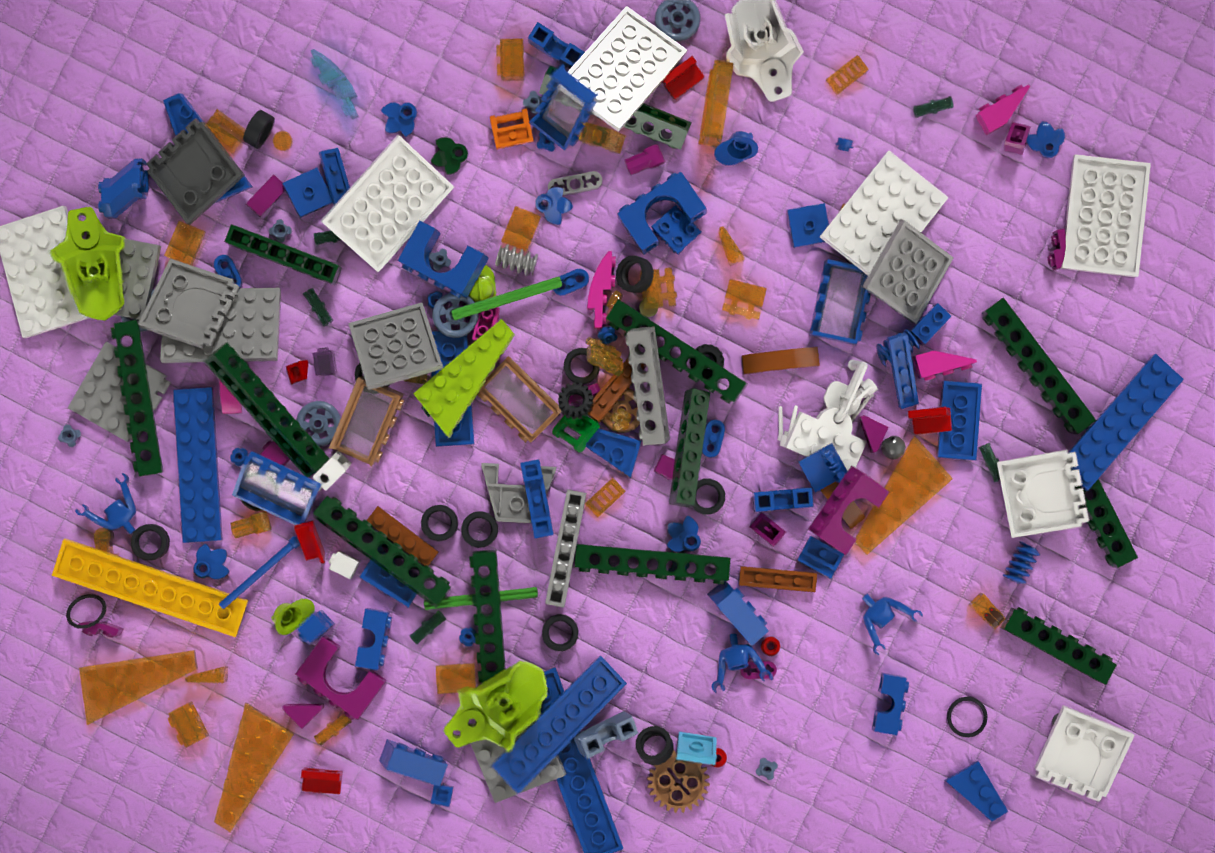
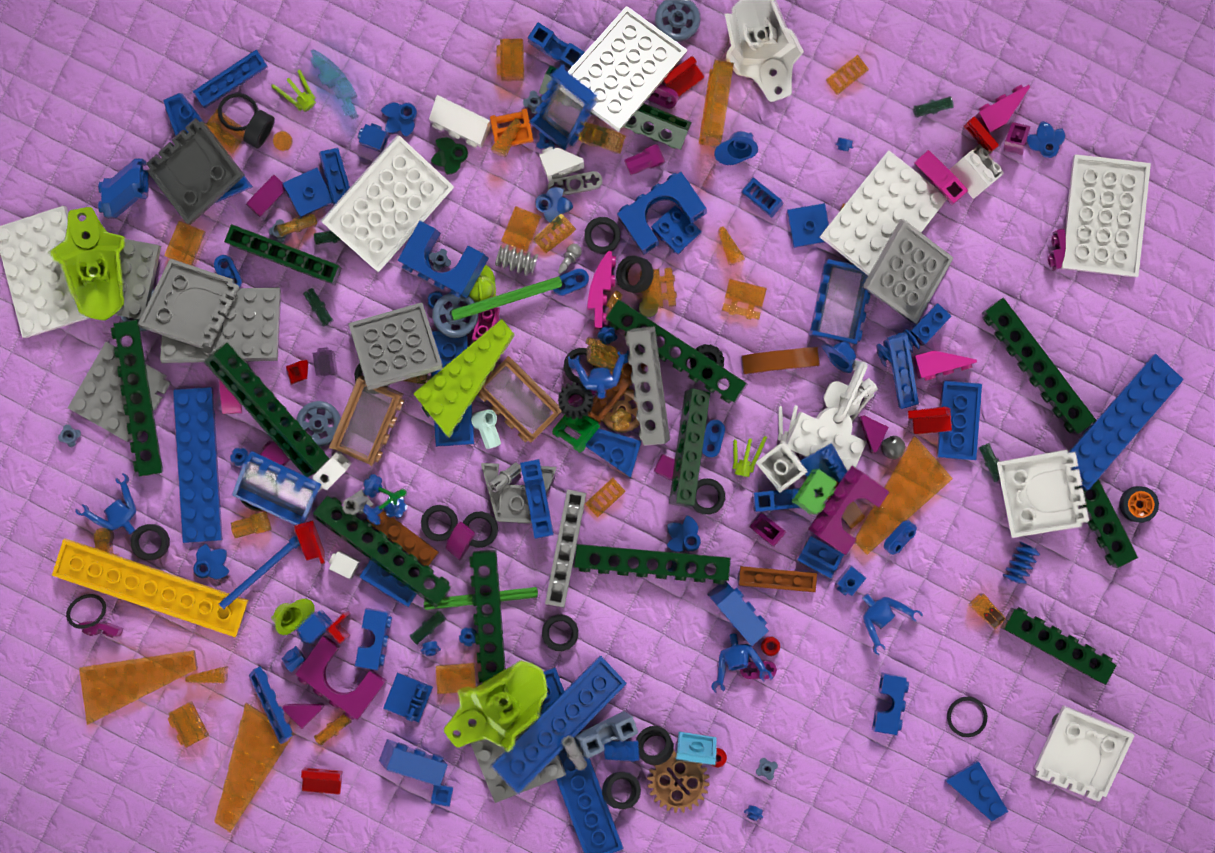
none -> blue plate [193,49,268,108]
none -> black tyre [218,93,258,131]
none -> blue plate [249,666,292,744]
none -> lime plant [271,69,316,112]
none -> clear yellow pin [277,213,317,237]
none -> blue plate [281,646,306,672]
none -> red panel [326,611,351,644]
none -> light grey piece [342,489,374,515]
none -> blue brick [357,123,389,153]
none -> blue plant [363,474,407,525]
none -> blue hinge [383,672,433,723]
none -> blue plate [420,641,441,656]
none -> white slope [429,95,492,148]
none -> magenta slope [445,522,476,561]
none -> light aqua piece [471,410,501,449]
none -> light grey axle [488,463,522,493]
none -> clear yellow slope [491,118,521,158]
none -> clear yellow slope [533,213,576,253]
none -> white slope [539,147,584,182]
none -> light grey bar [558,244,582,274]
none -> light grey pin [562,736,587,770]
none -> blue piece [568,350,629,398]
none -> black tyre [584,217,620,254]
none -> black tyre [602,772,641,809]
none -> blue plate [604,740,639,761]
none -> magenta beam [648,84,679,109]
none -> lime plant [733,436,767,477]
none -> blue slope [741,177,784,218]
none -> blue plate [744,805,764,821]
none -> white slope [756,441,808,493]
none -> bright green brick [792,469,837,515]
none -> blue piece [821,341,856,373]
none -> blue brick [835,565,866,596]
none -> blue plate [884,520,917,555]
none -> dark pink slope [914,150,969,205]
none -> white slope [949,144,1004,199]
none -> red plate [964,116,999,154]
none -> wheel [1119,486,1159,523]

